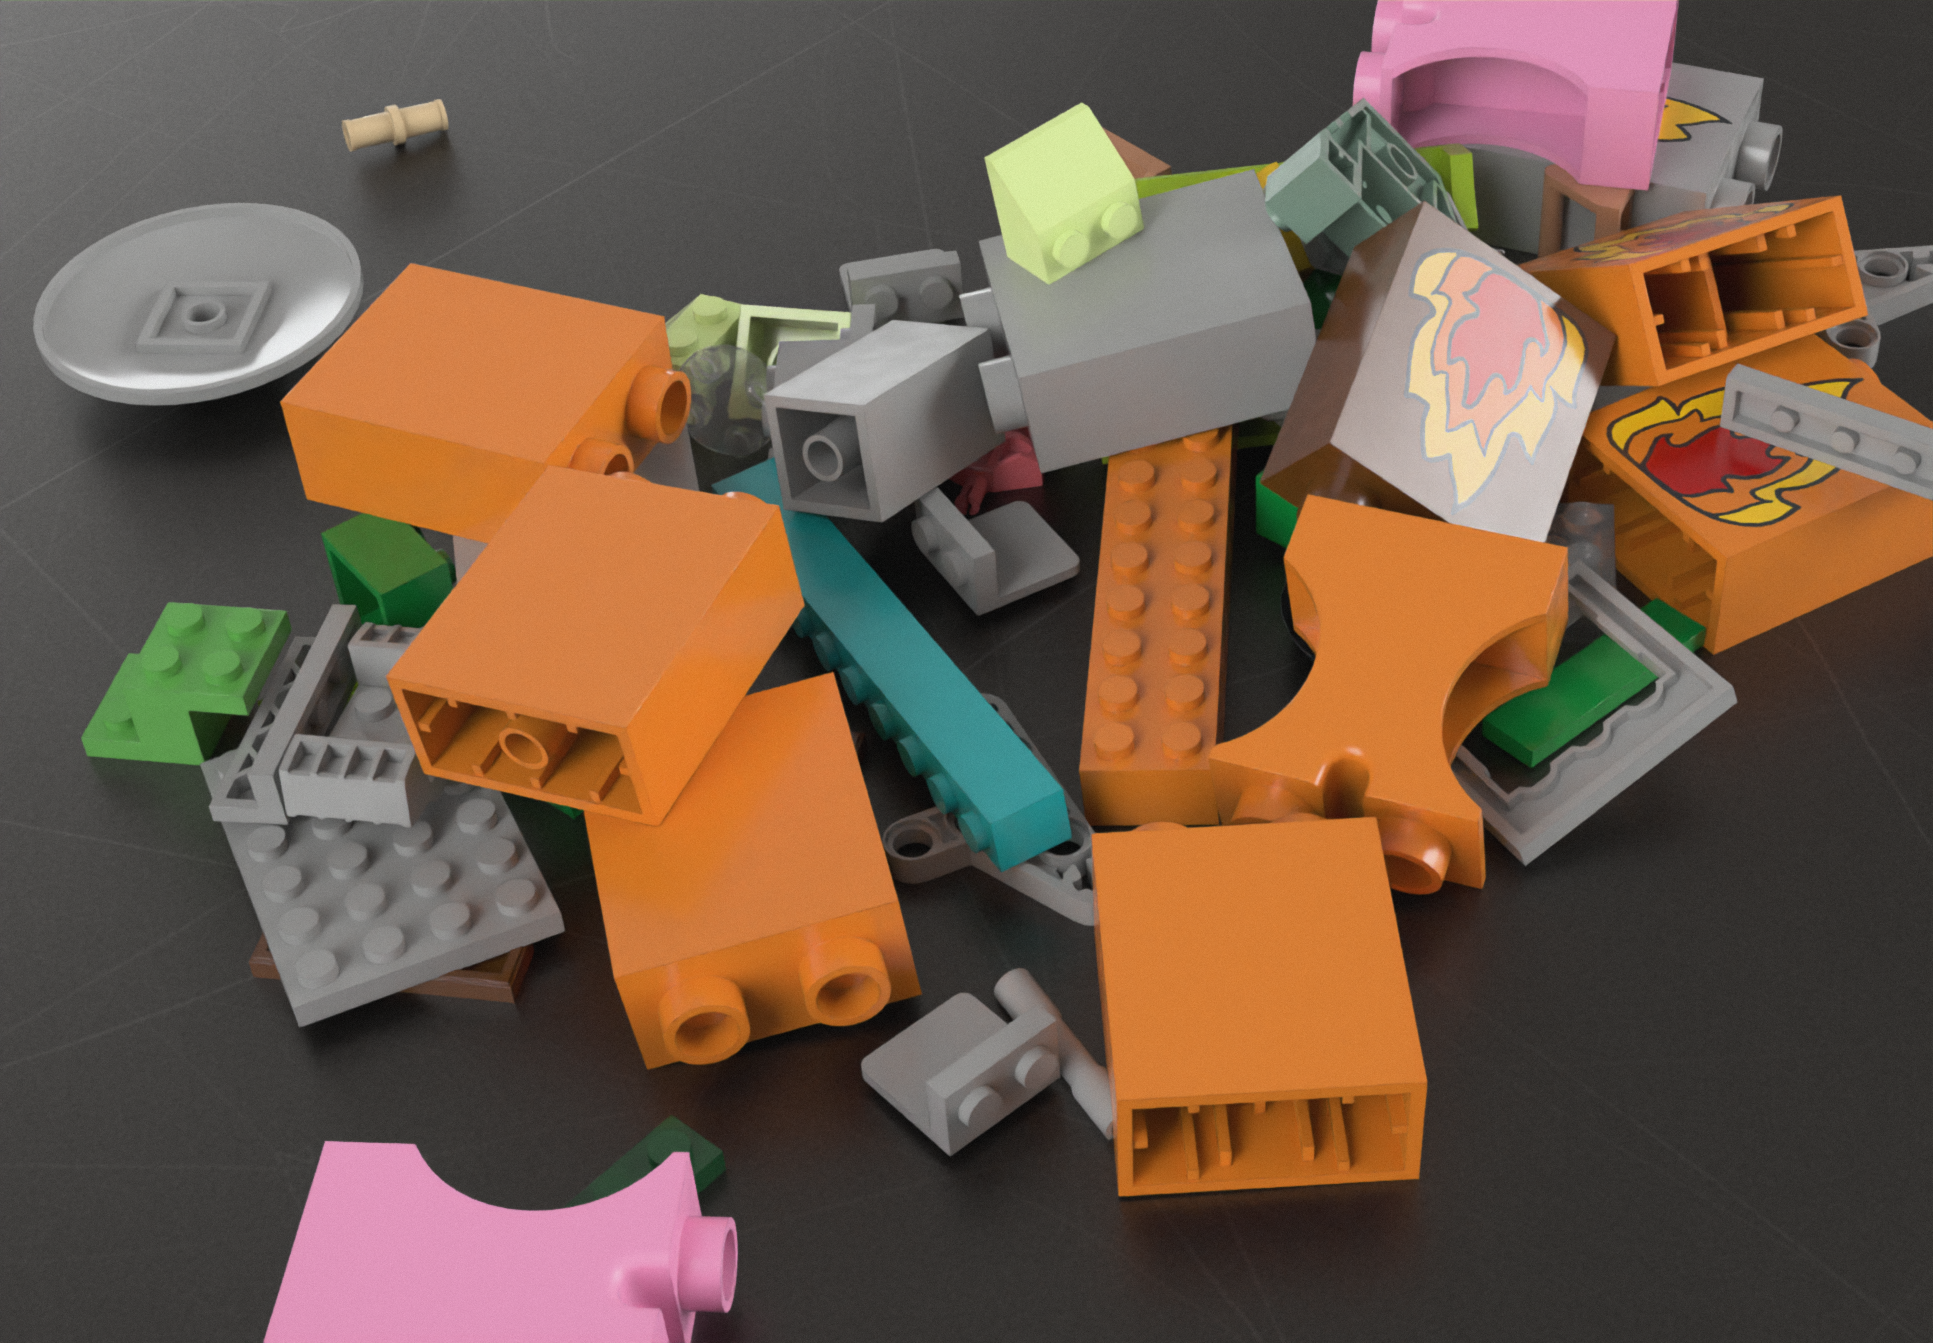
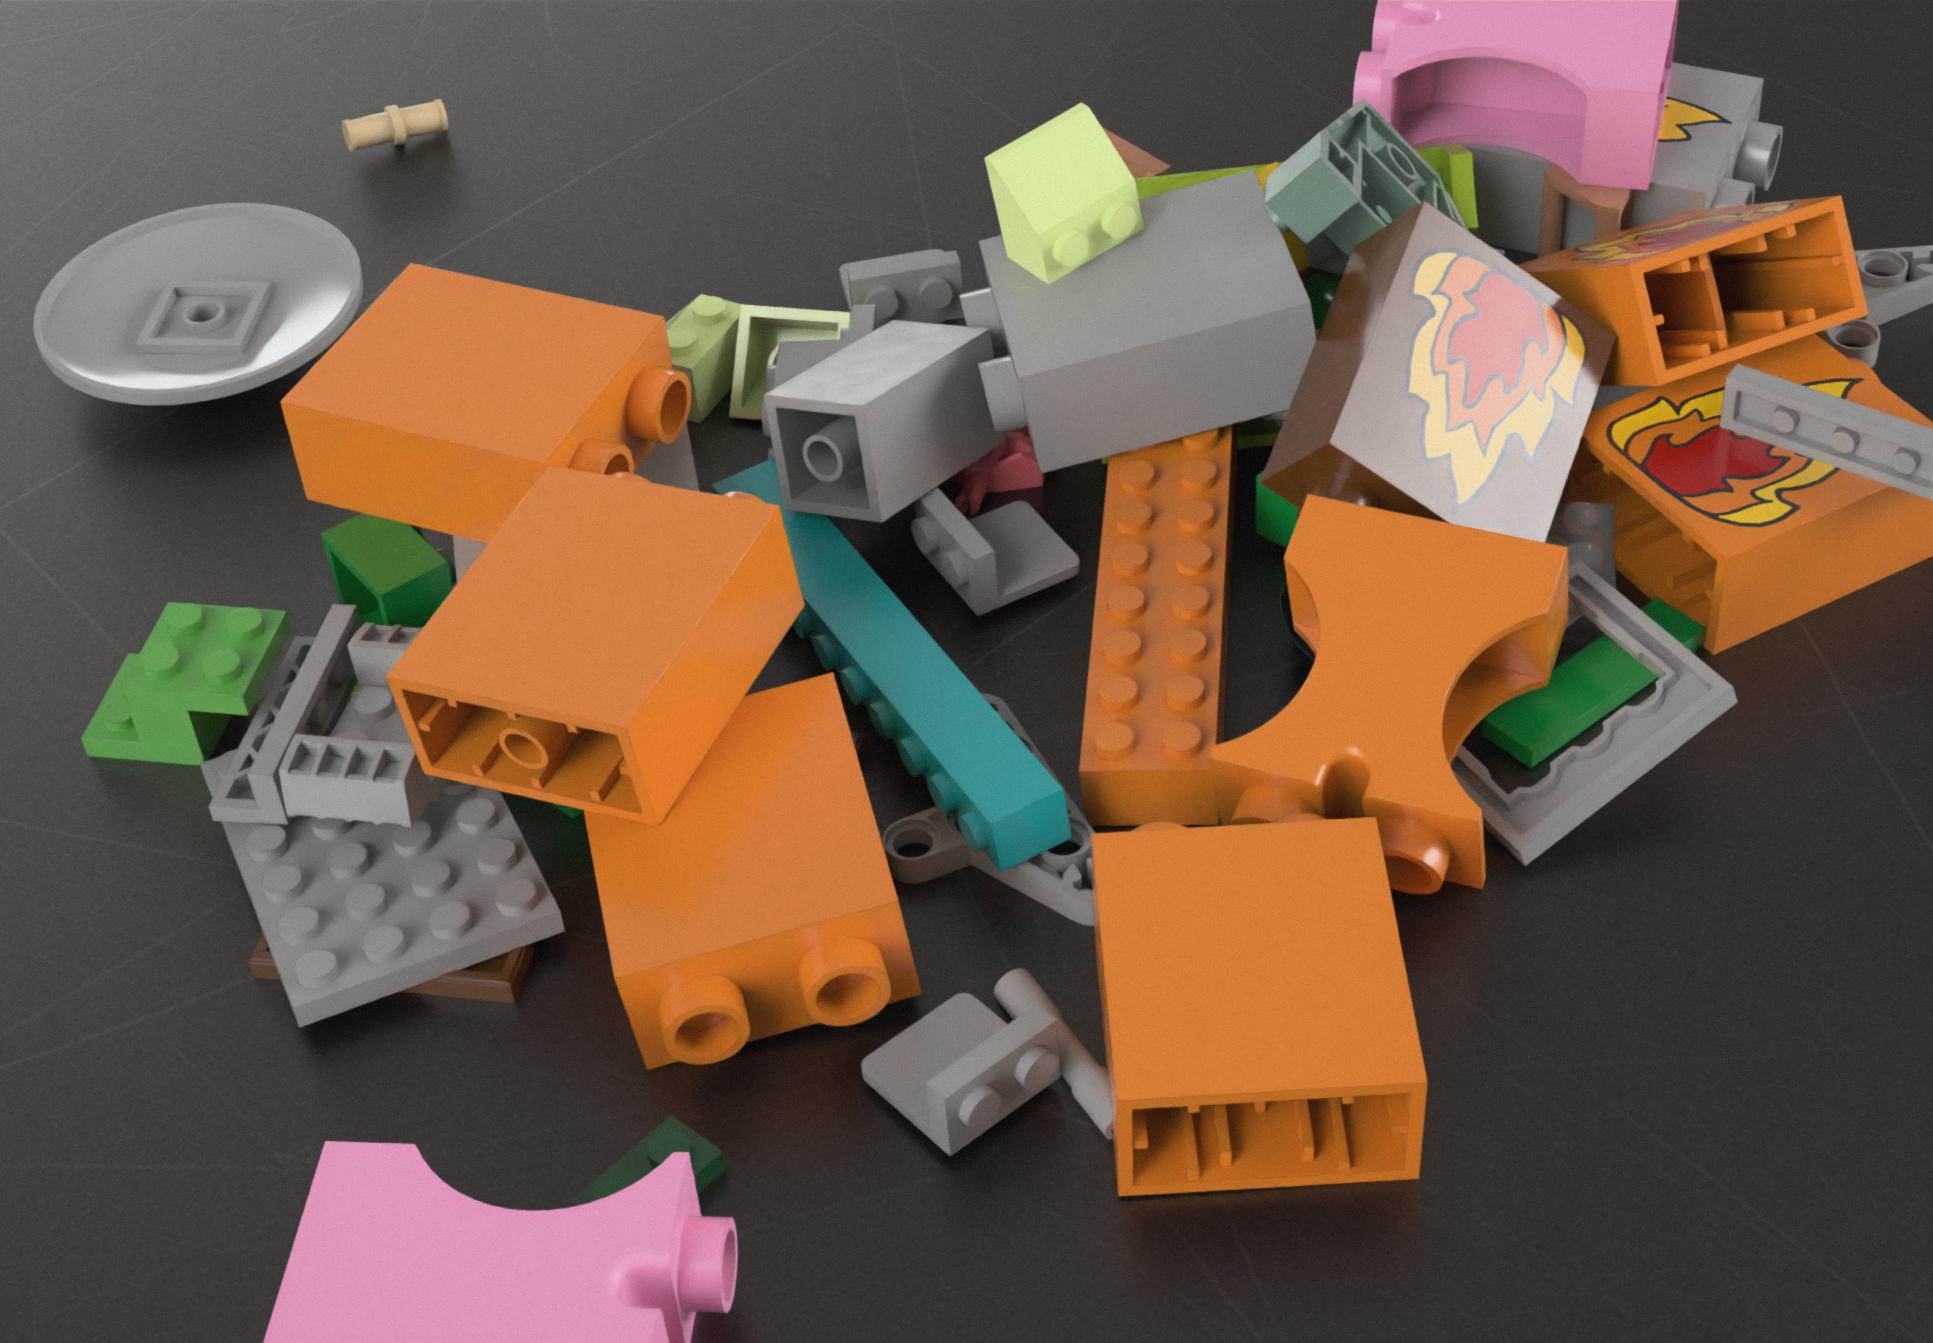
clear dish [679,345,771,458] -> none

